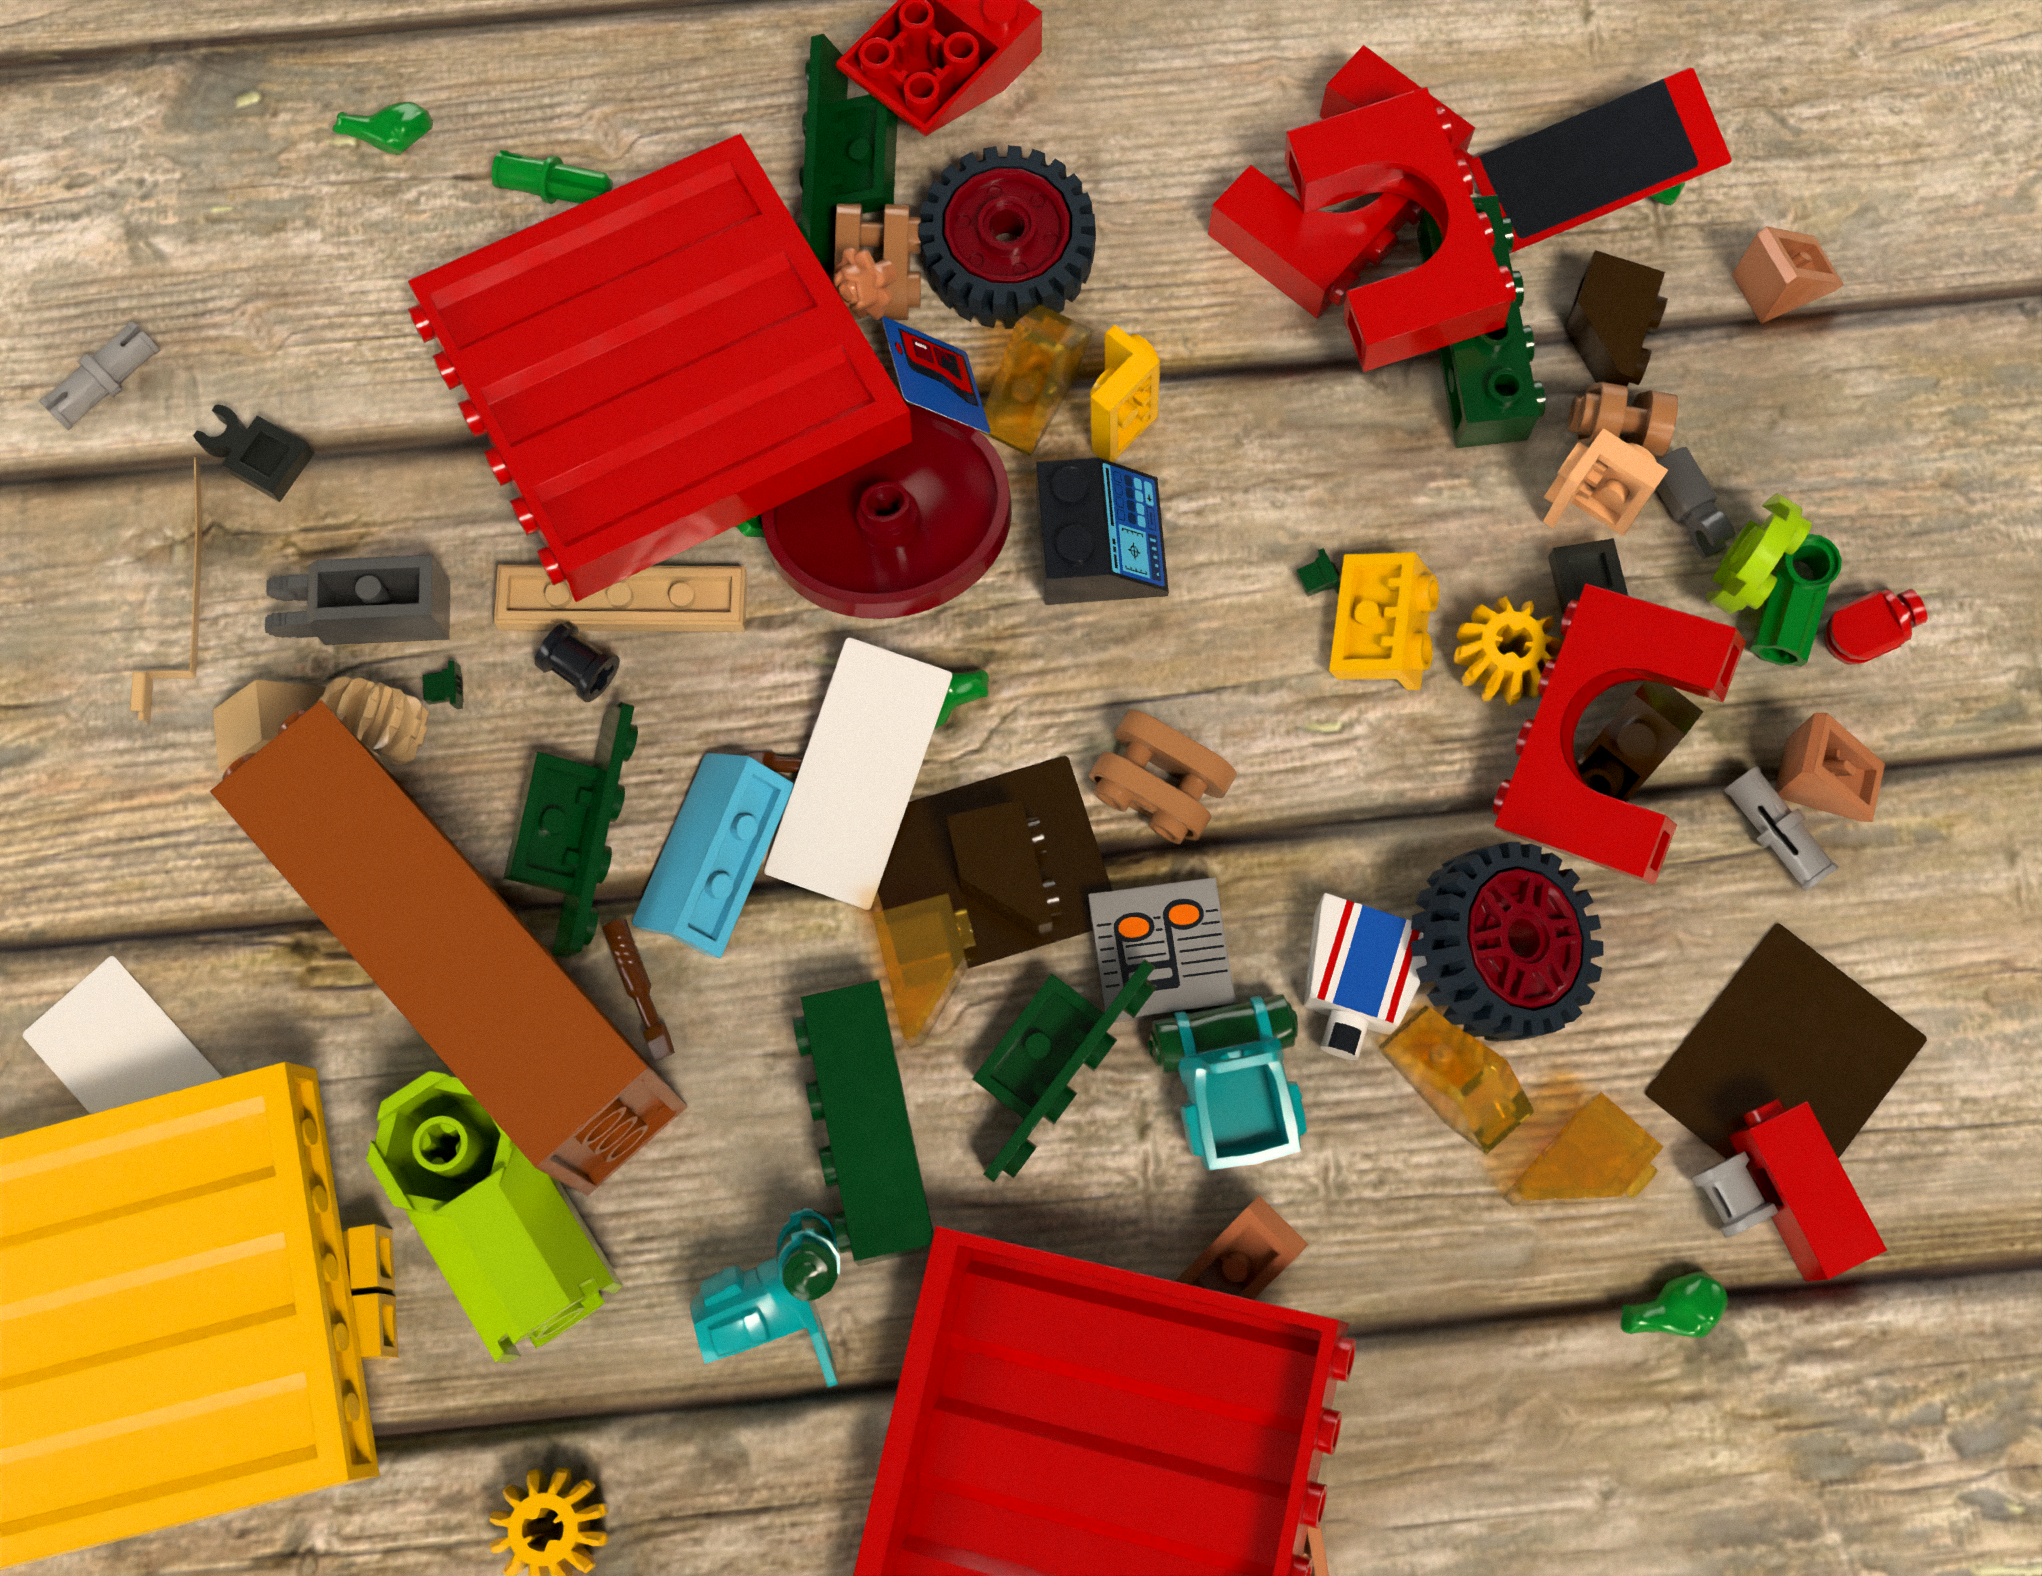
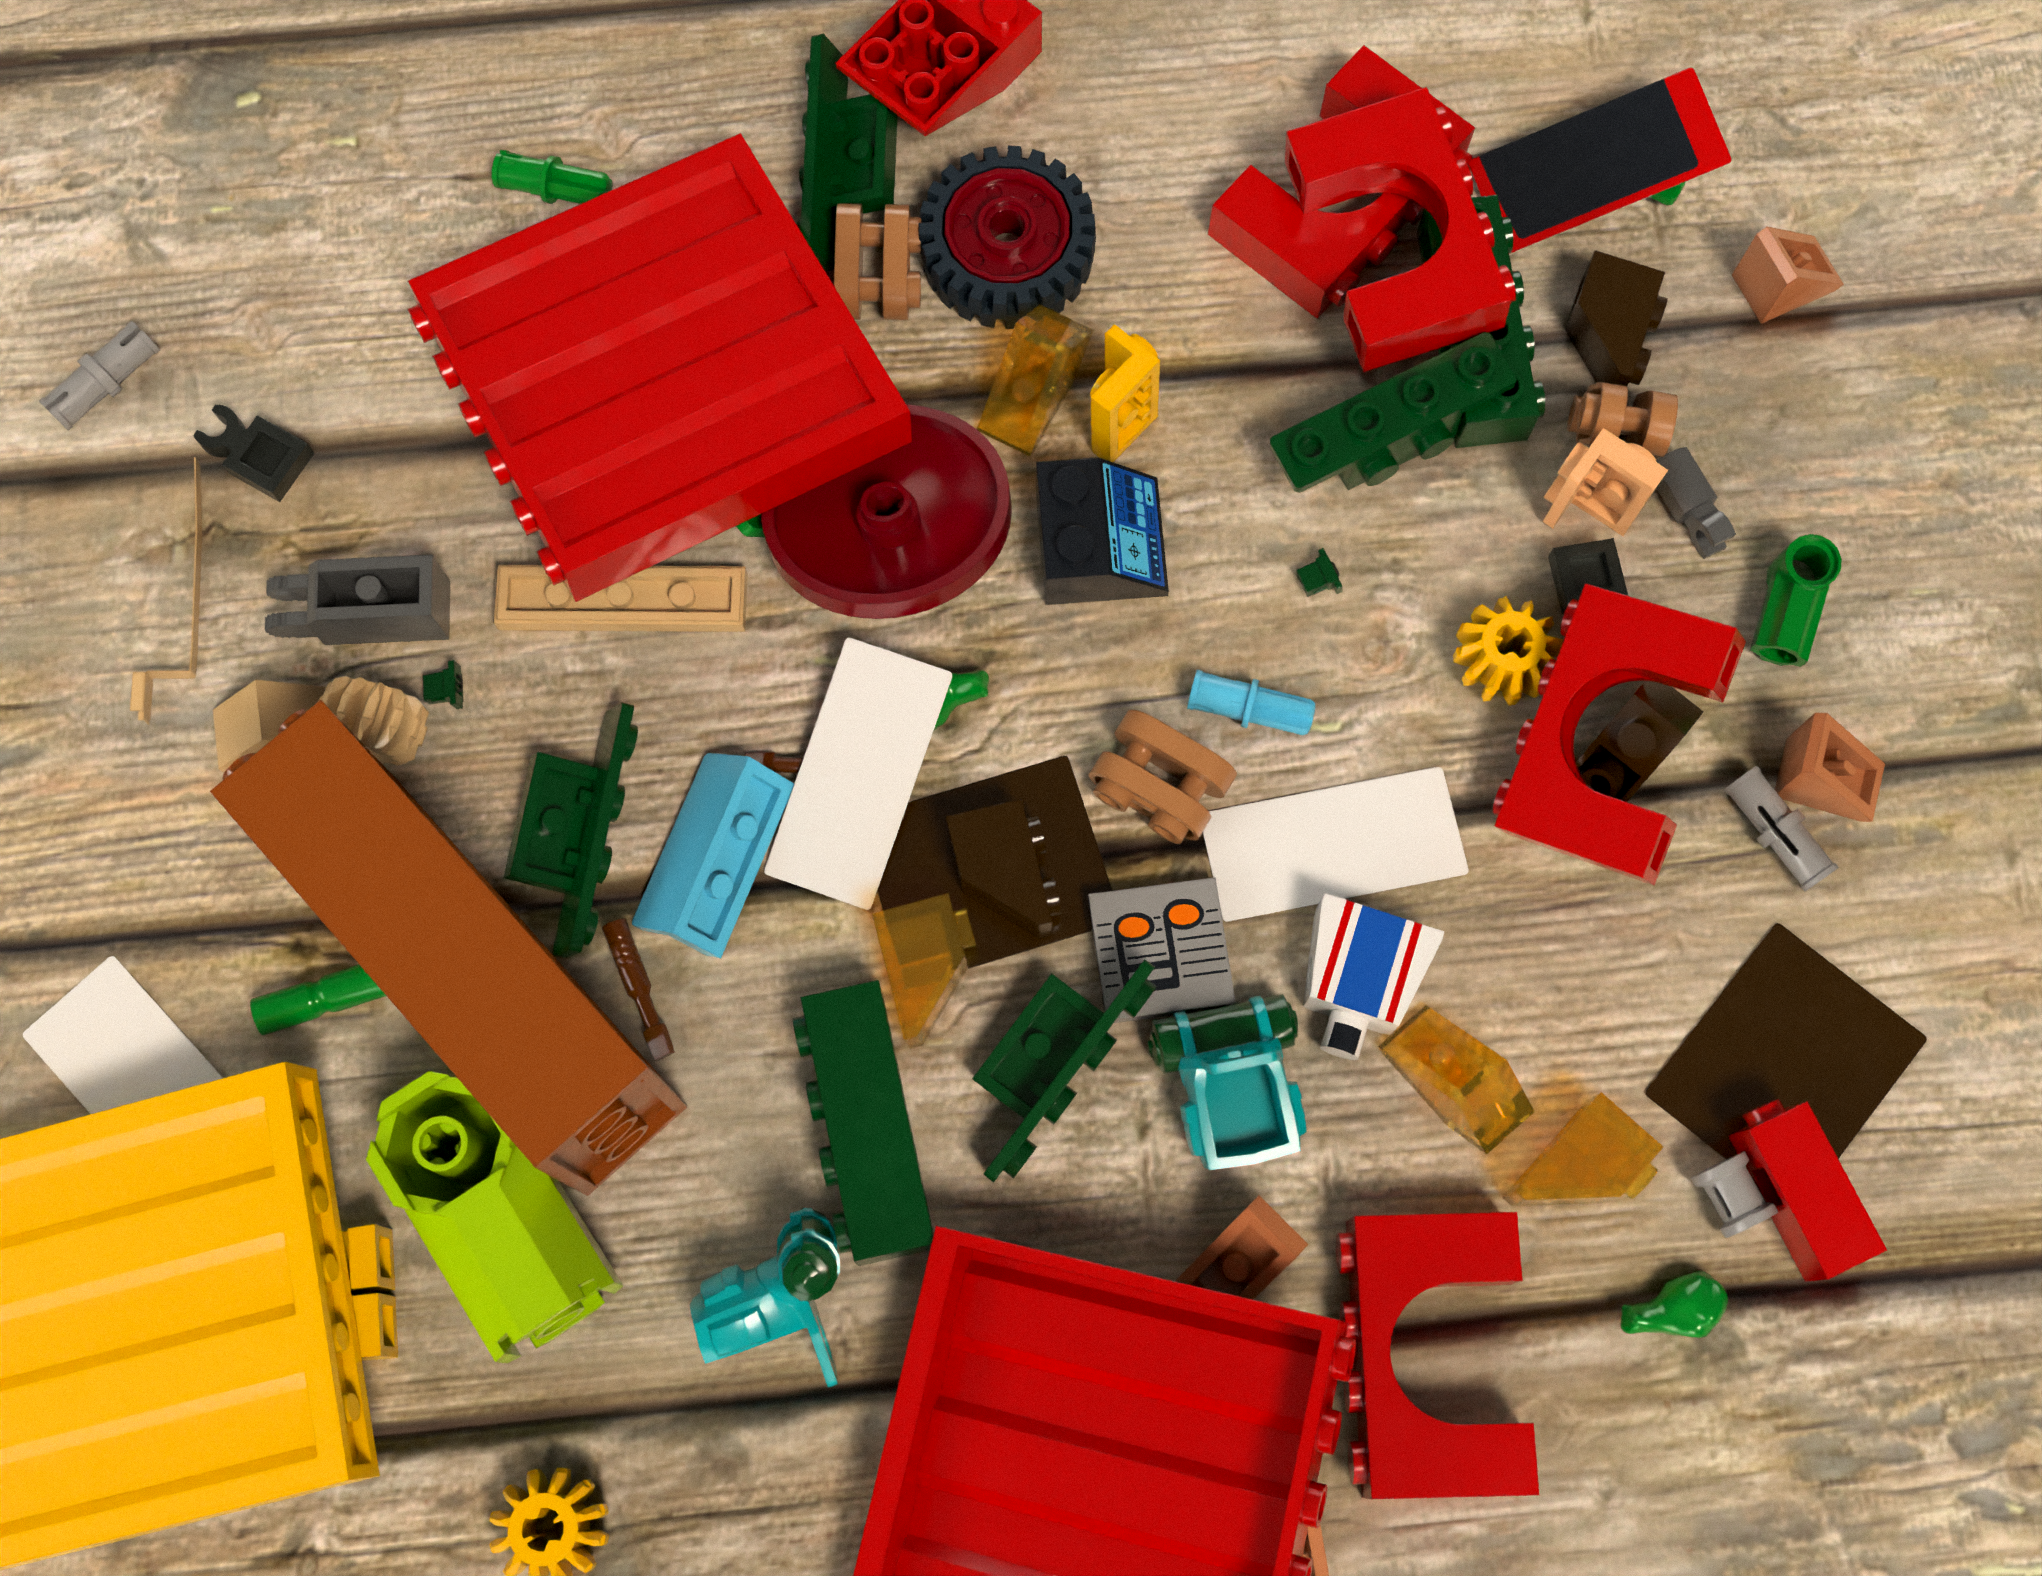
green animal [332,102,433,155] -> none
black bush [534,621,620,703] -> none
nougat plant [833,247,897,320] -> none
sticker [882,316,990,434] -> none
yellow bracket [1329,552,1439,690] -> none
wheel [1411,842,1604,1042] -> none
lime plate [1706,493,1812,614] -> none
red arm [1824,589,1928,665] -> none
none -> green piece [250,964,386,1036]
none -> medium azure axle [1187,670,1316,735]
none -> white sticker [1203,767,1469,922]
none -> dark green bracket [1269,332,1517,493]
none -> red arch [1336,1212,1539,1500]

